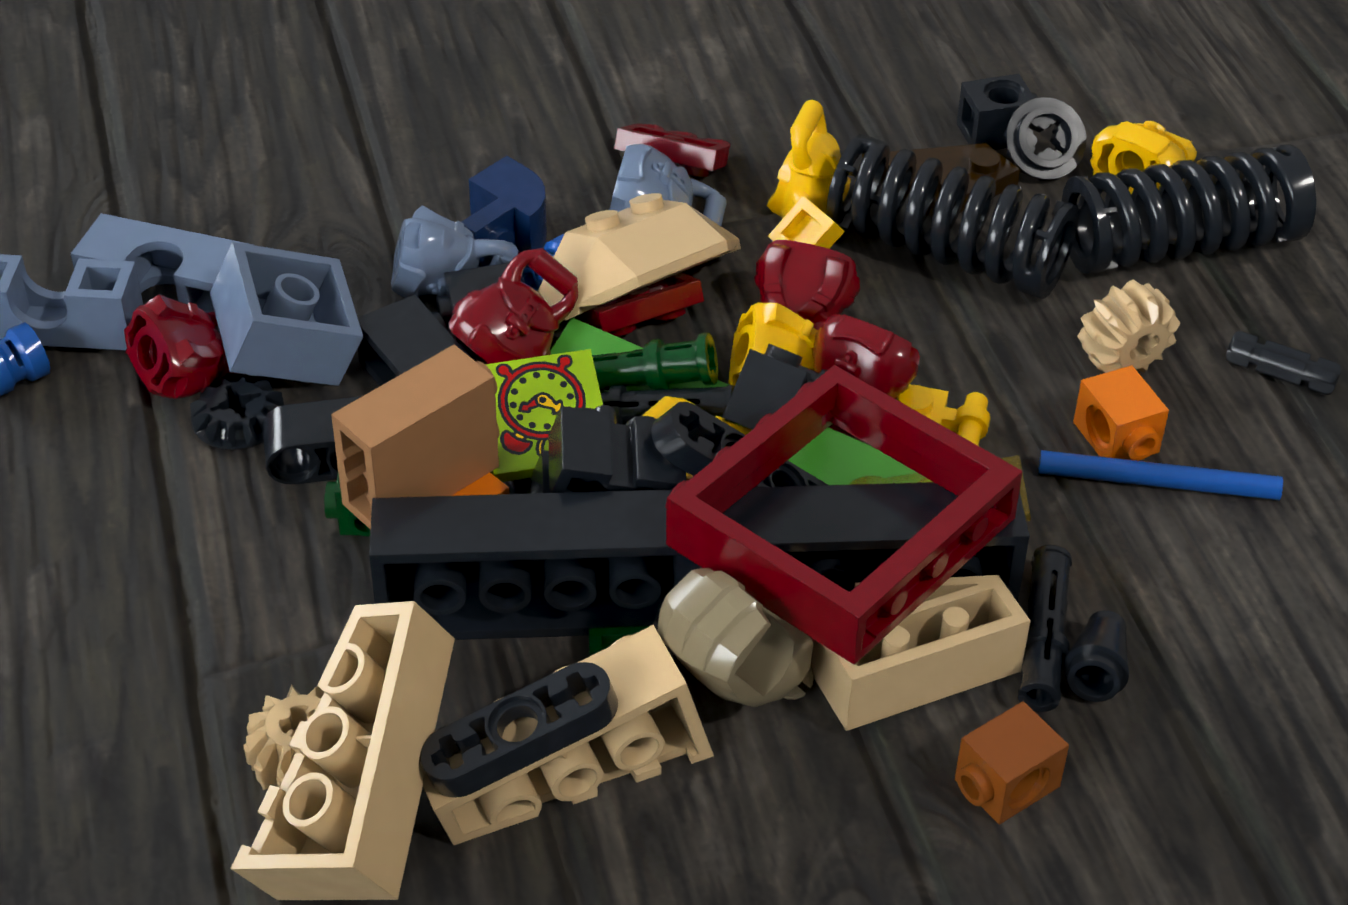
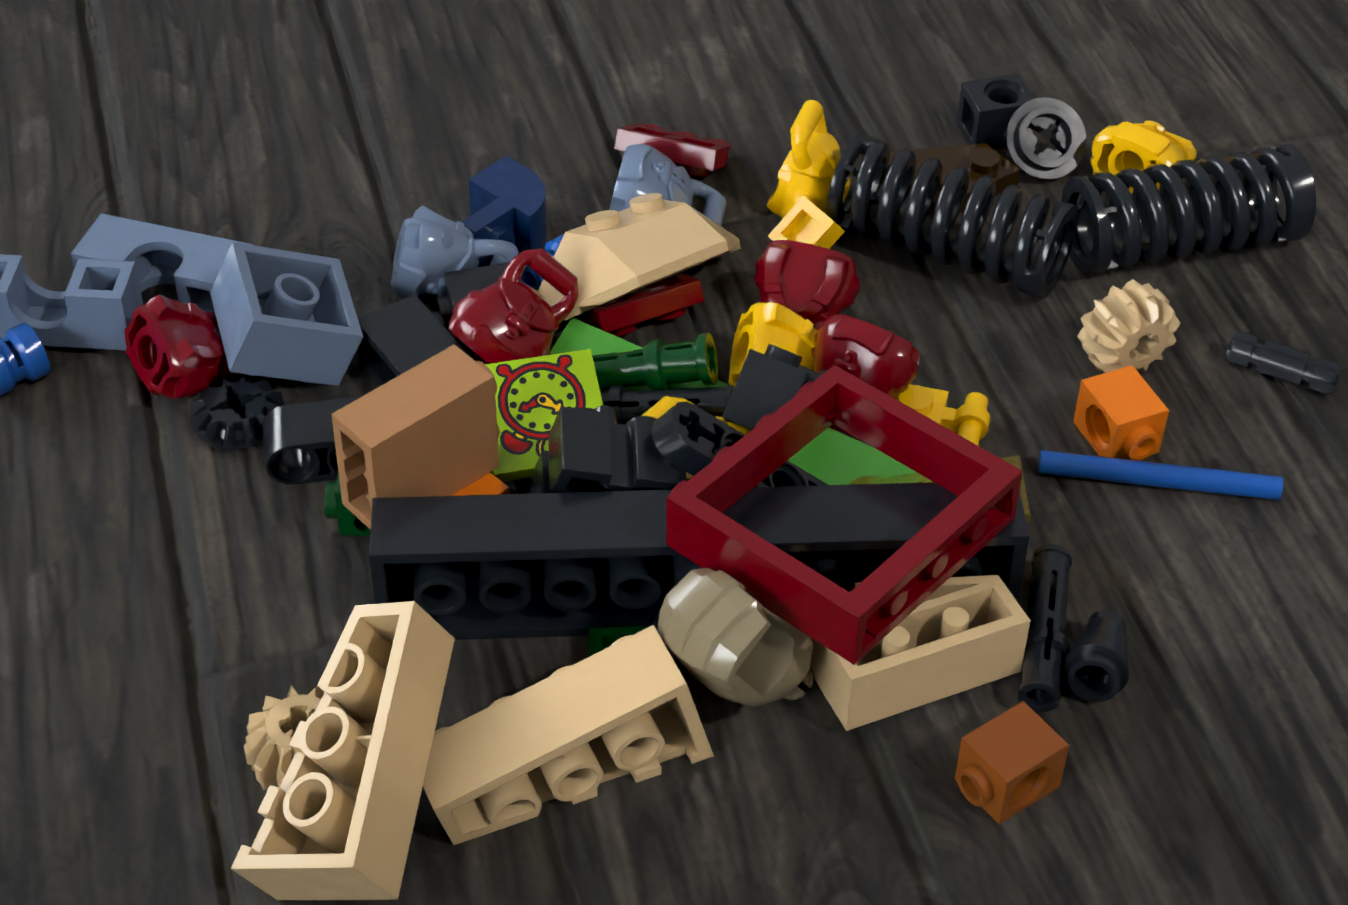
black beam [420,662,618,798] -> none

